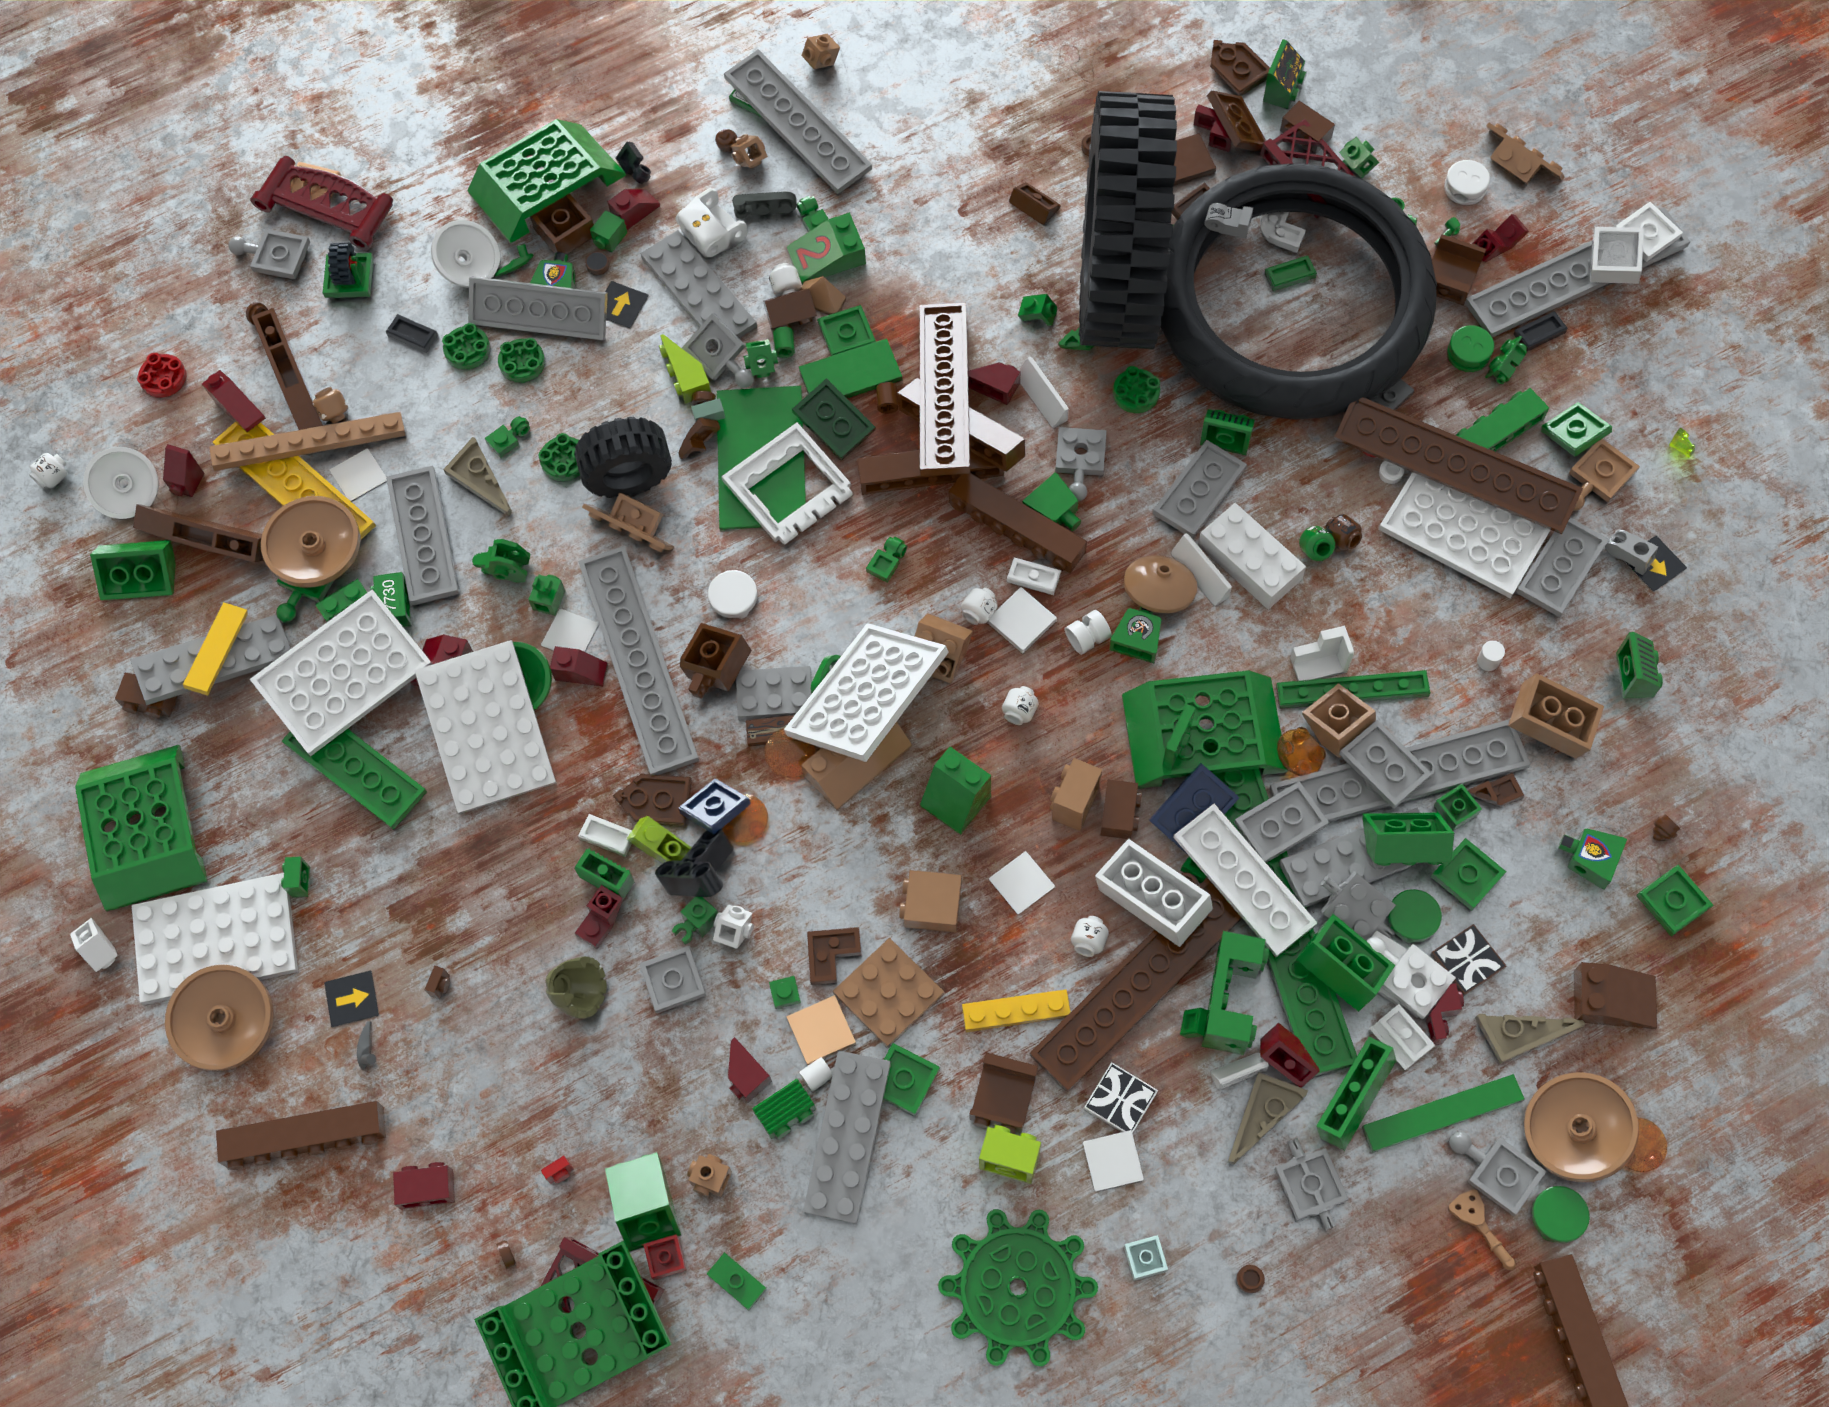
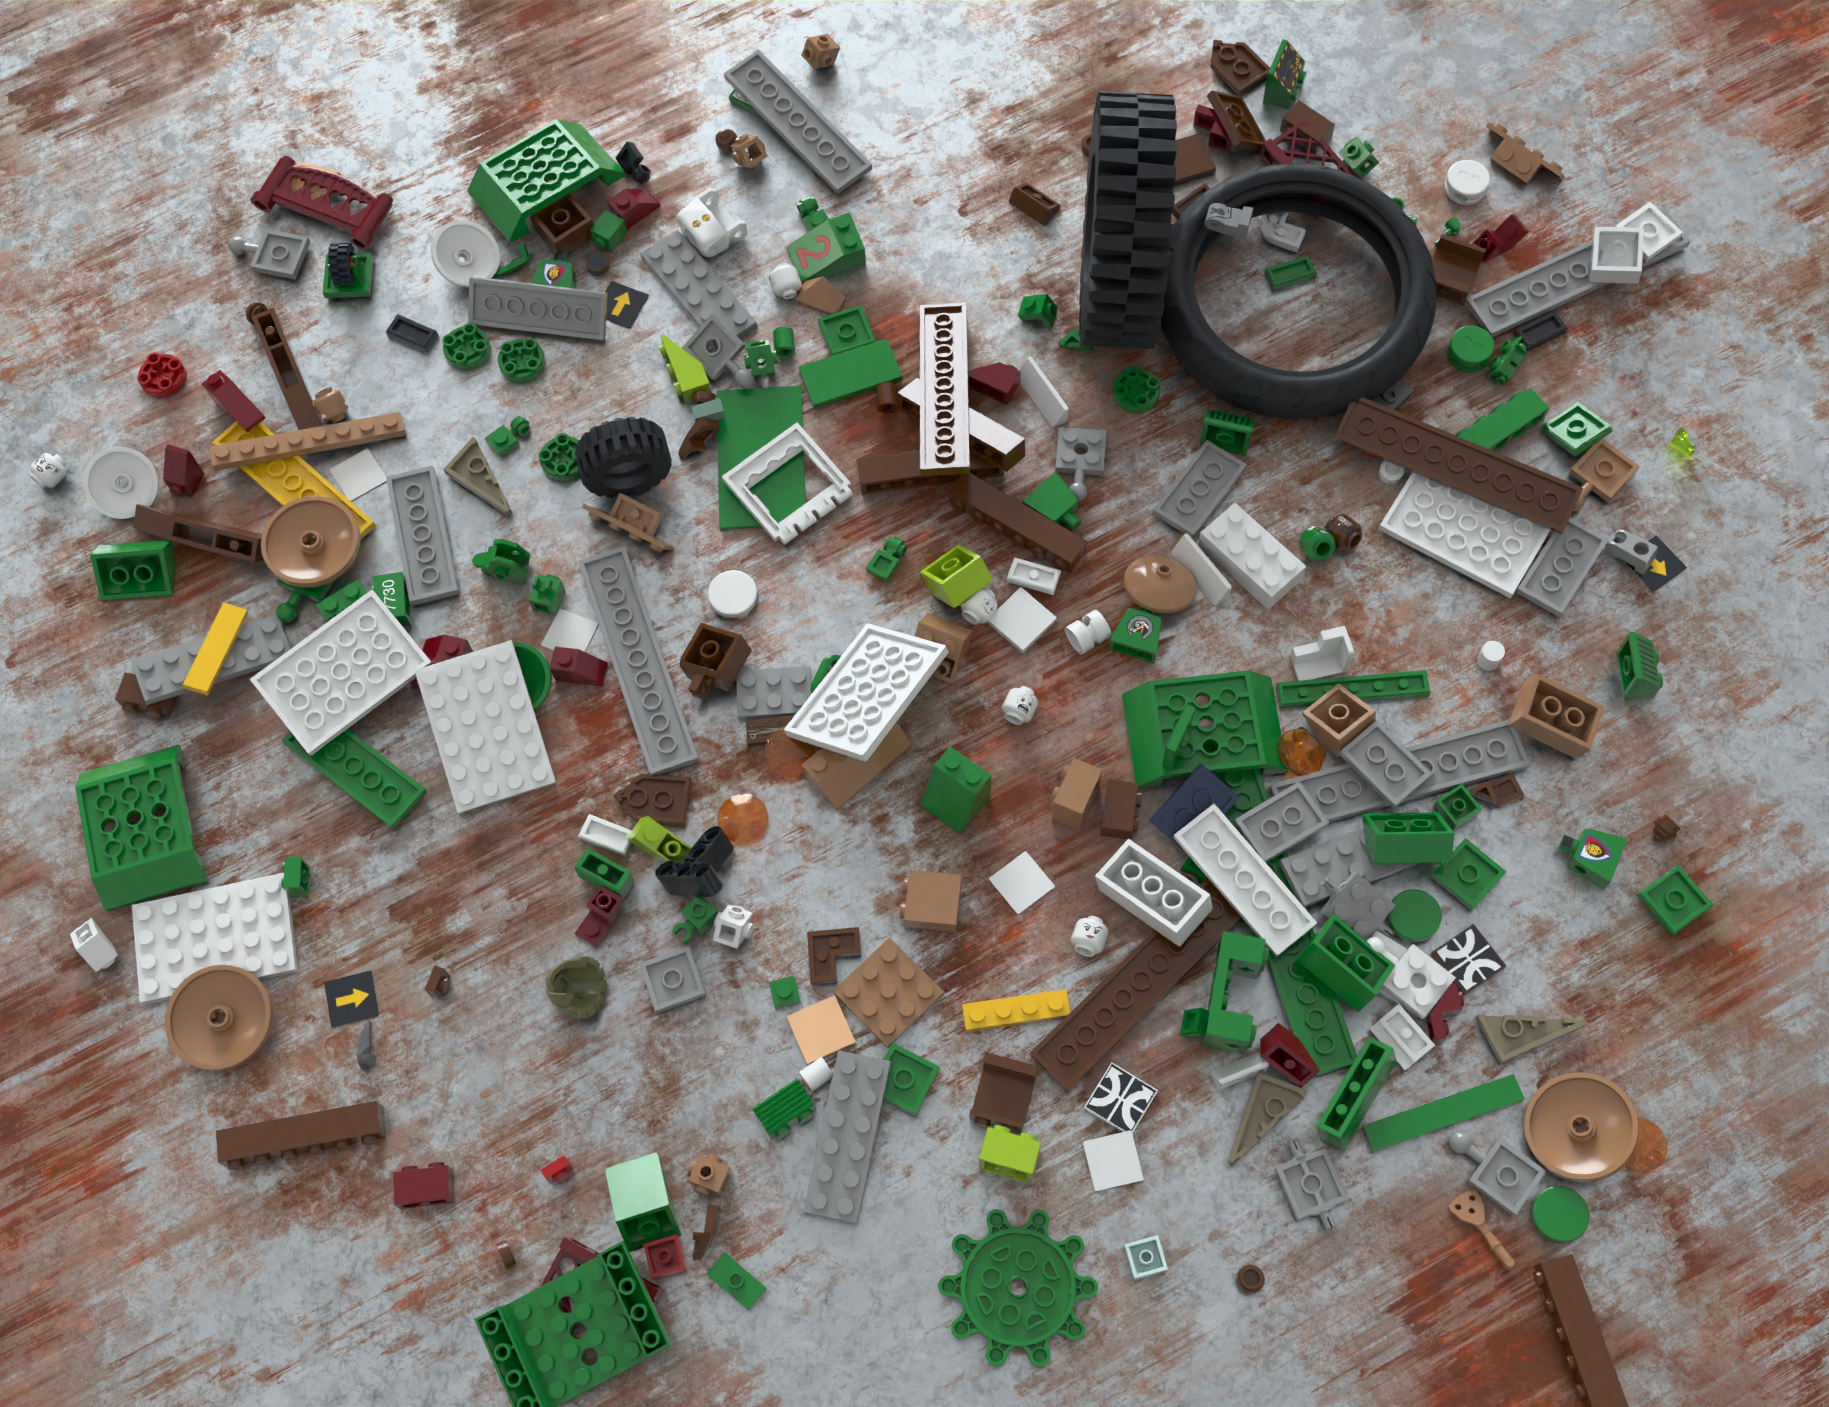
tile [678,778,751,834] -> none
dark red slope [728,1037,772,1103] -> none
pearl dark grey plate [732,191,797,219] -> none
reddish brown brick [763,288,817,328] -> none
dark green plate [792,378,876,461] -> none
reddish brown slope [1574,962,1657,1029] -> none
none -> reddish brown slope [693,1204,722,1260]
none -> lime brick [920,544,993,608]

